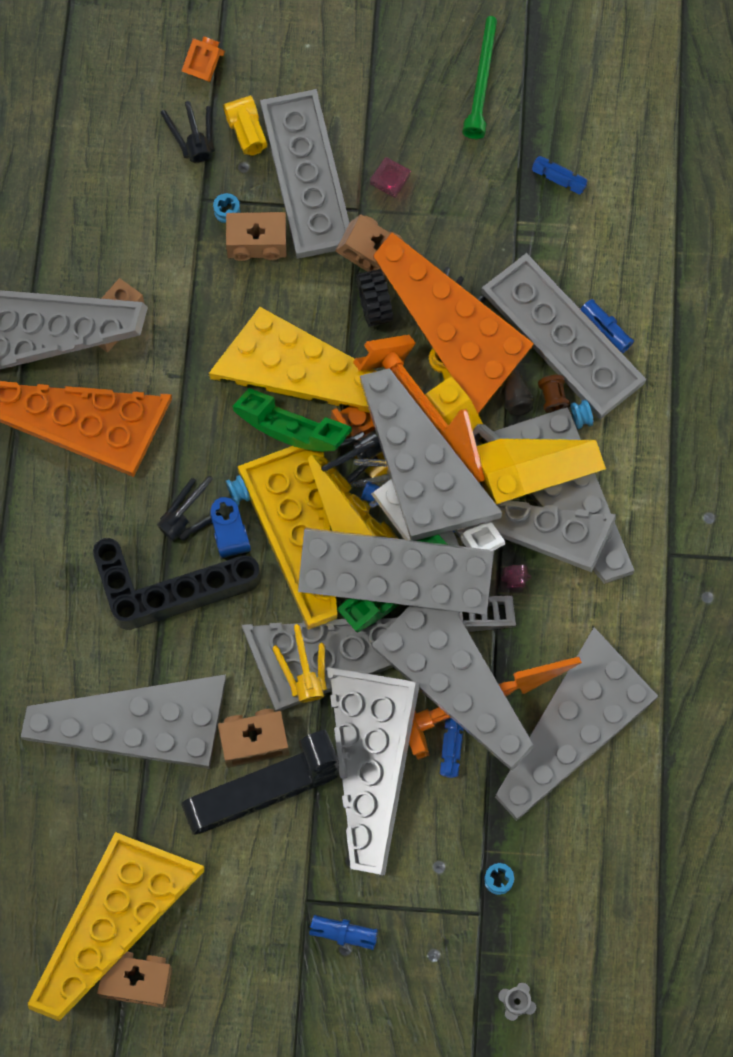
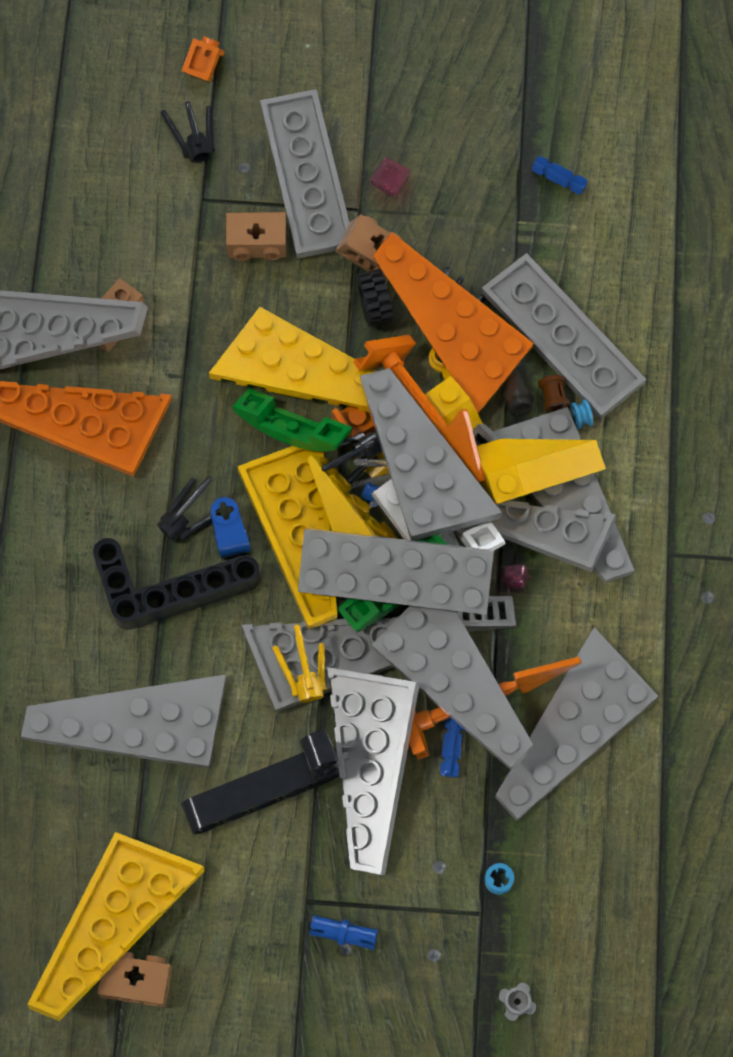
dark azure bush [213,193,240,223] -> none
medium nougat brick [218,709,289,768] -> none
yellow piece [223,95,267,156] -> none
dark azure bush [225,475,250,506] -> none
green piece [462,16,497,140] -> none
blue pin [580,299,634,354] -> none

